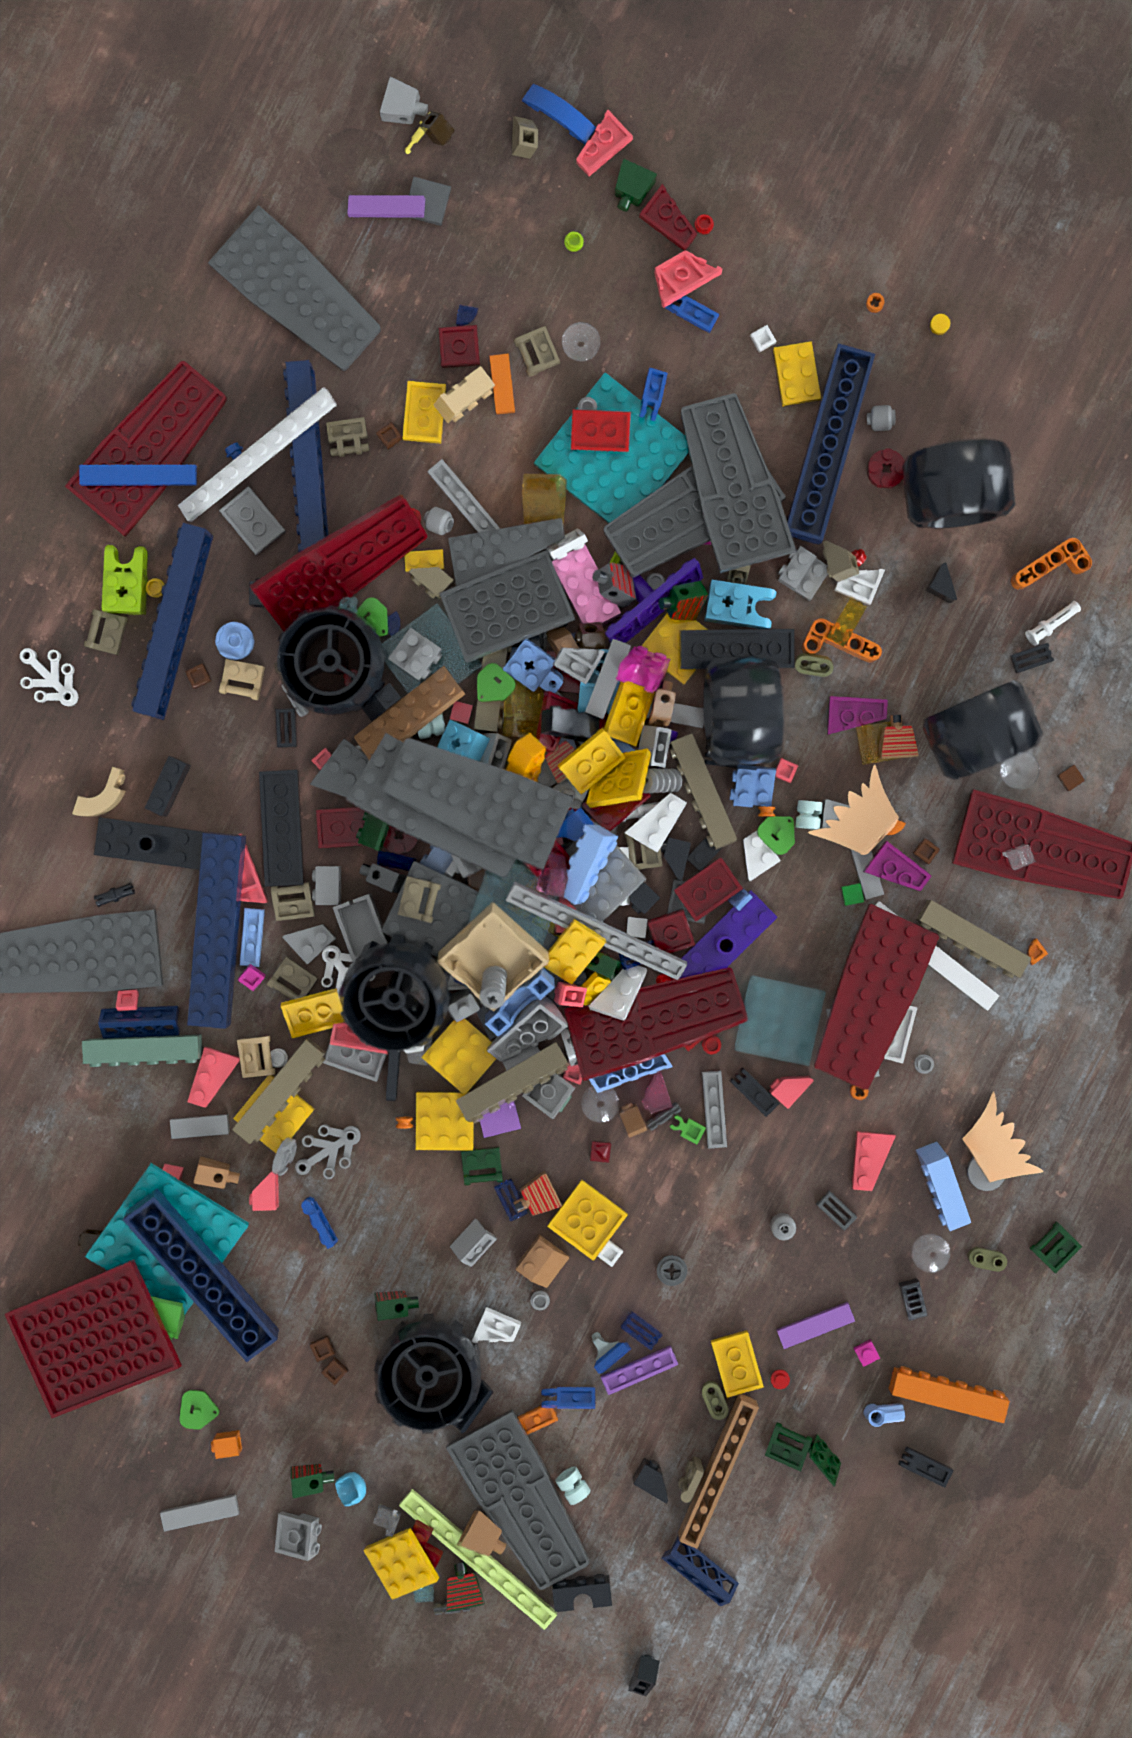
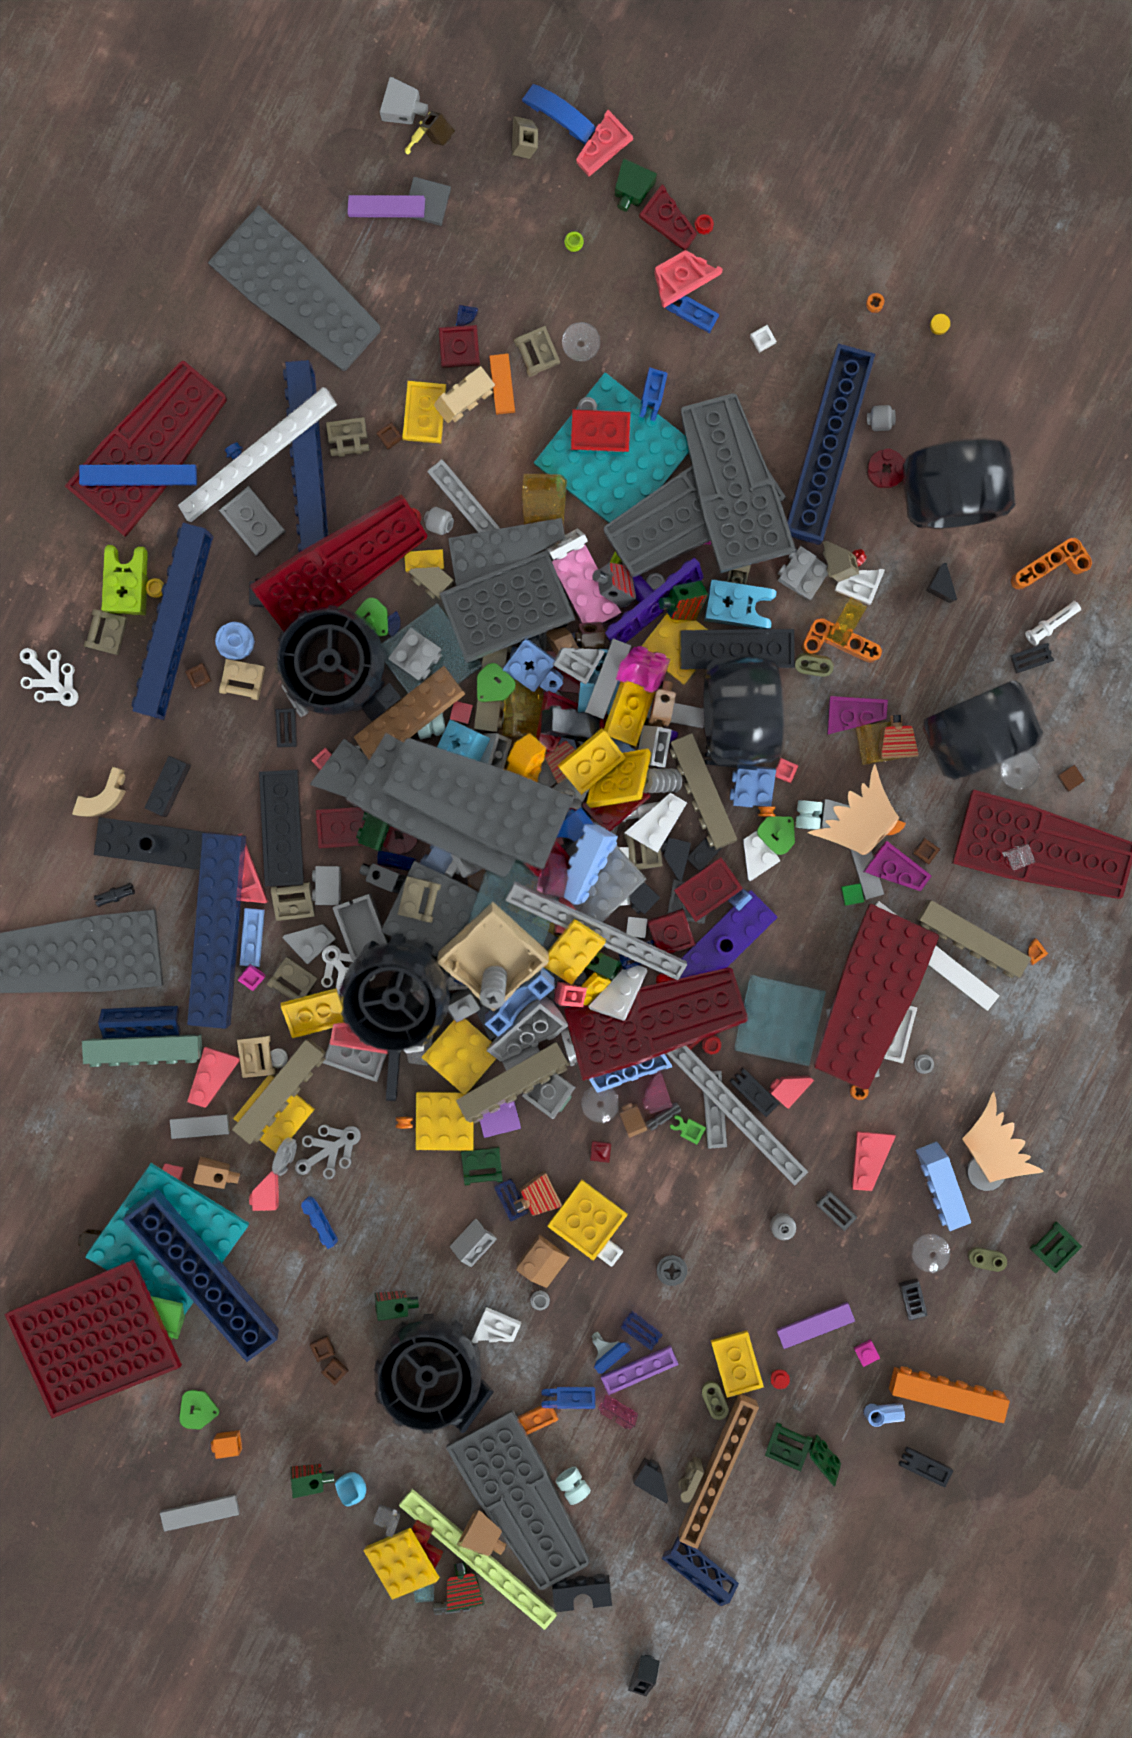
coral plate [116,990,139,1011] -> none
light grey plate [275,1511,322,1561] -> none
clear light blue plate [339,597,358,614] -> none
coral tile [563,1060,582,1085] -> none
yellow plate [773,341,821,407] -> none
none -> clear pink hinge [598,1394,638,1430]
none -> light grey plate [666,1046,808,1185]

